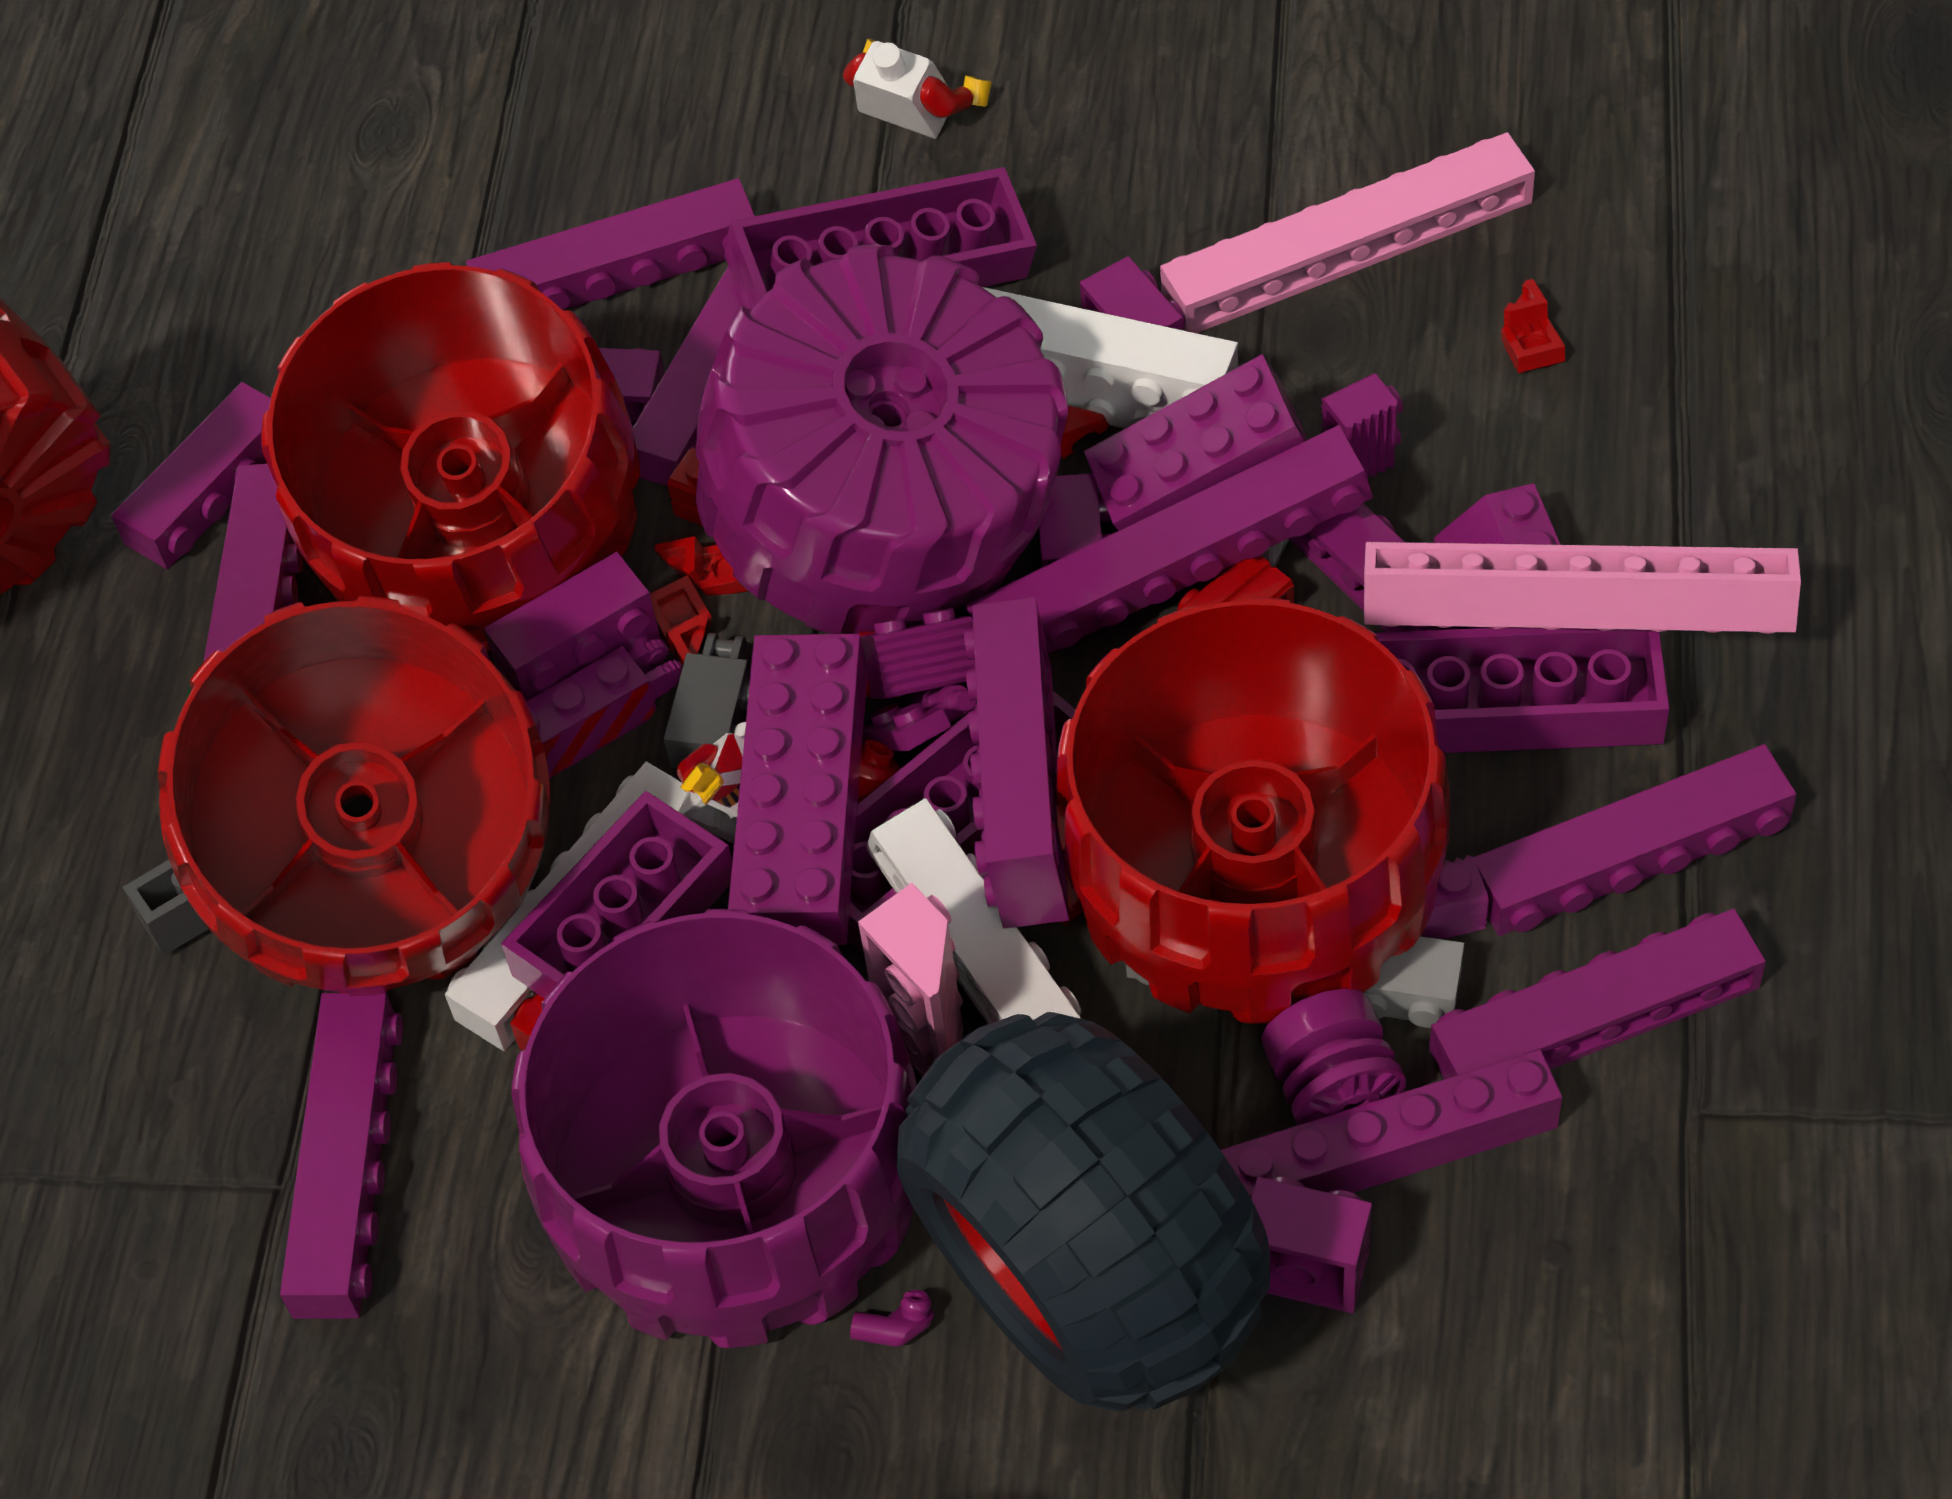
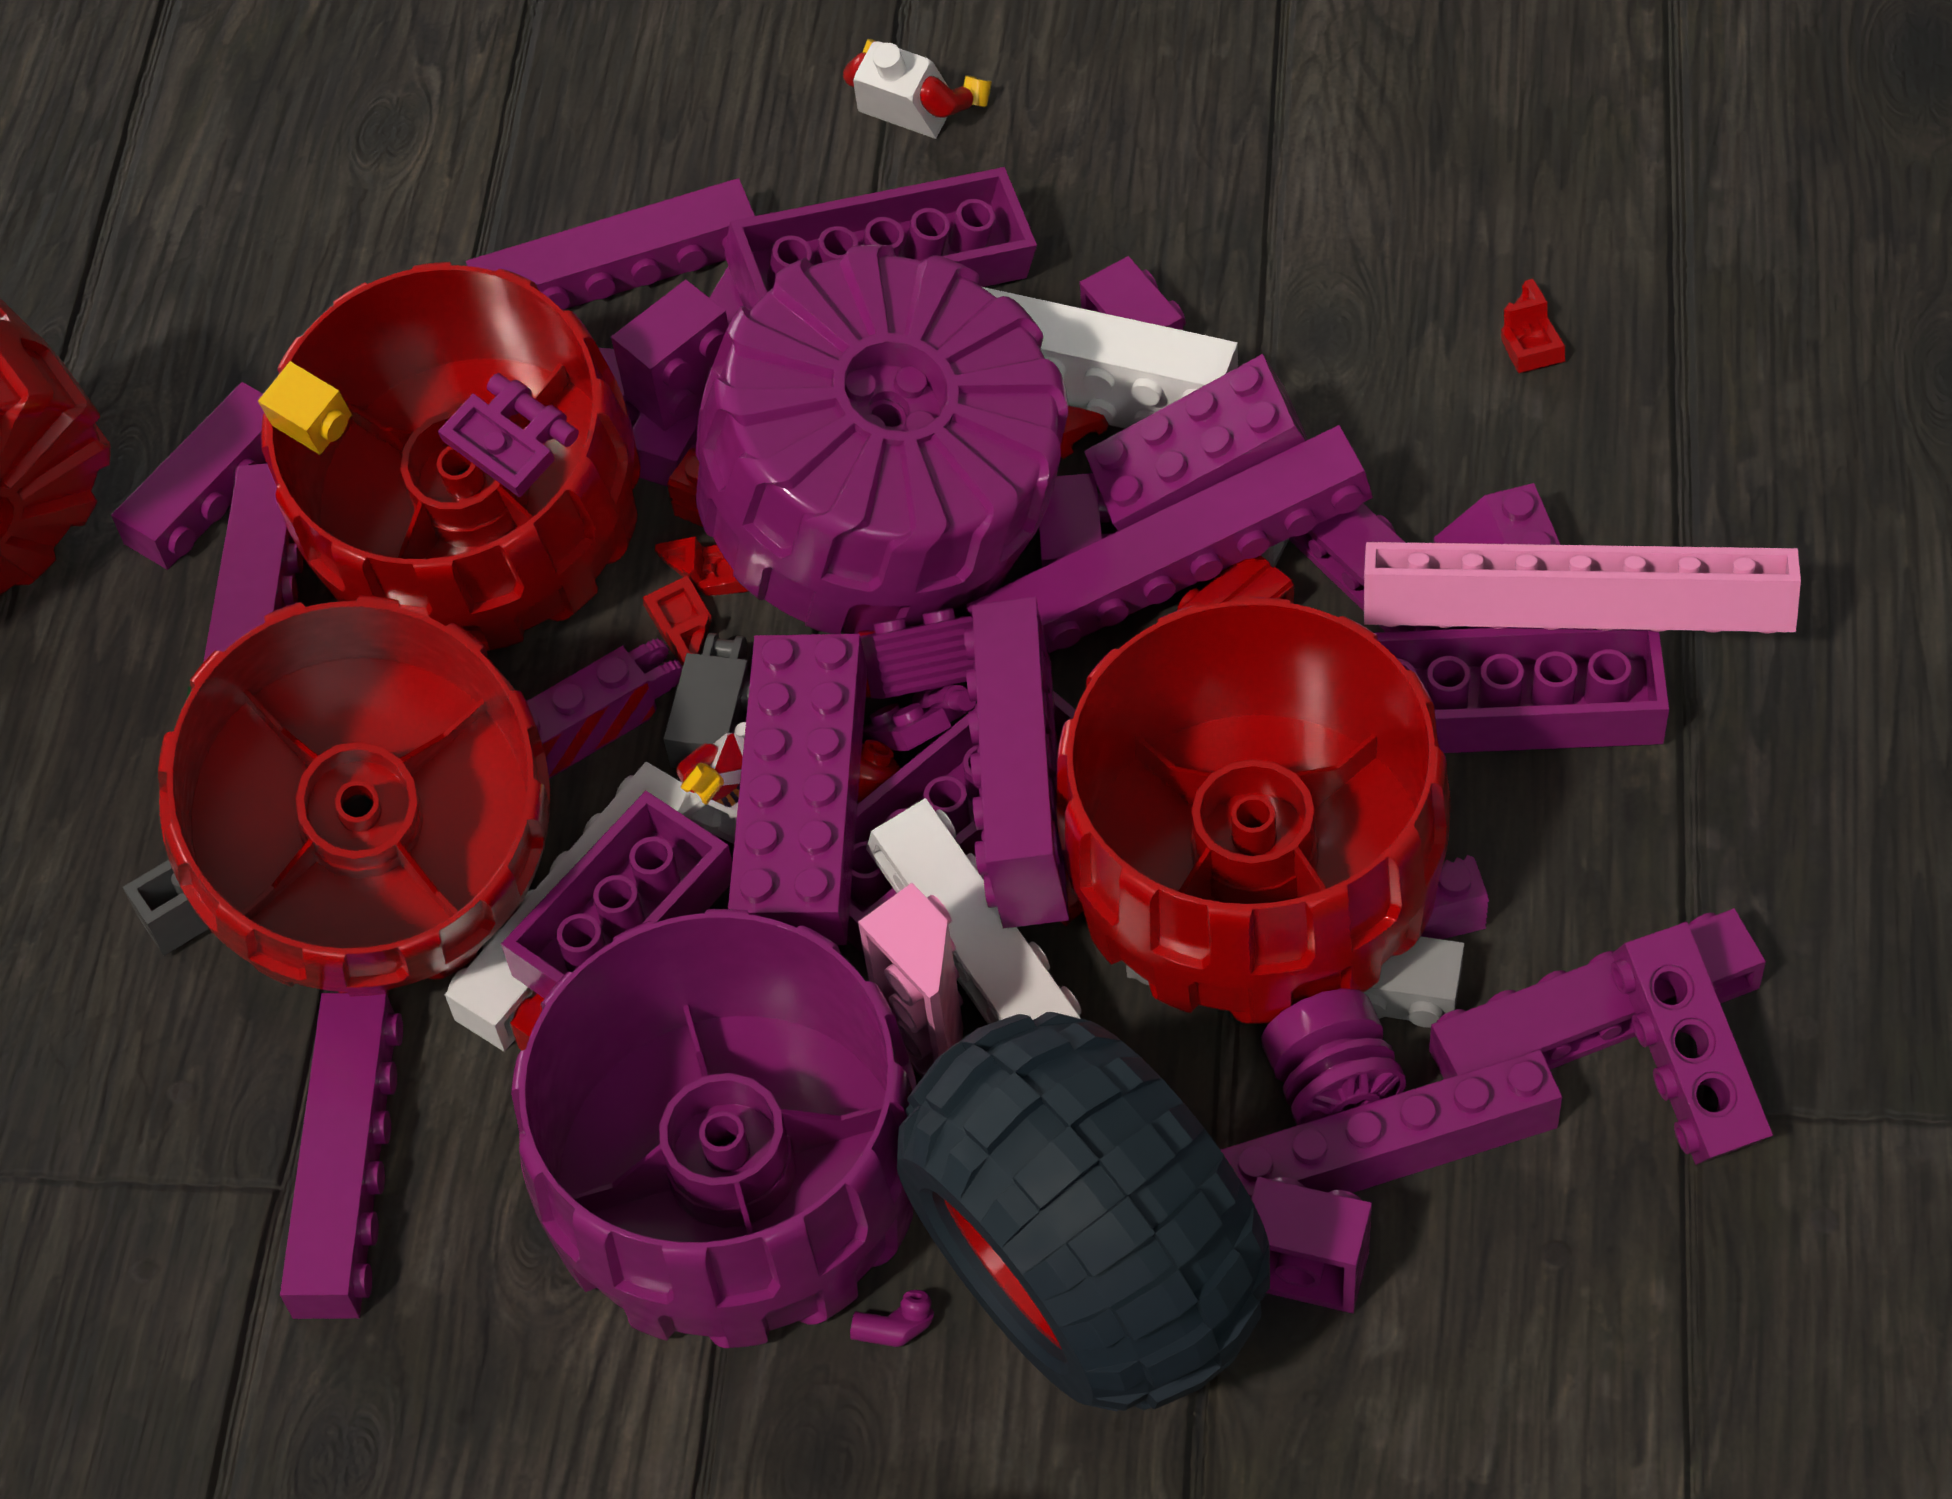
magenta brick [484,552,661,701] -> none
bright pink brick [1160,132,1535,333] -> none
magenta brick [1321,373,1403,480] -> none
magenta brick [1474,744,1797,937] -> none
none -> yellow brick [258,361,352,455]
none -> magenta plate [438,373,579,498]
none -> magenta brick [611,279,729,431]
none -> magenta brick [1611,922,1773,1165]

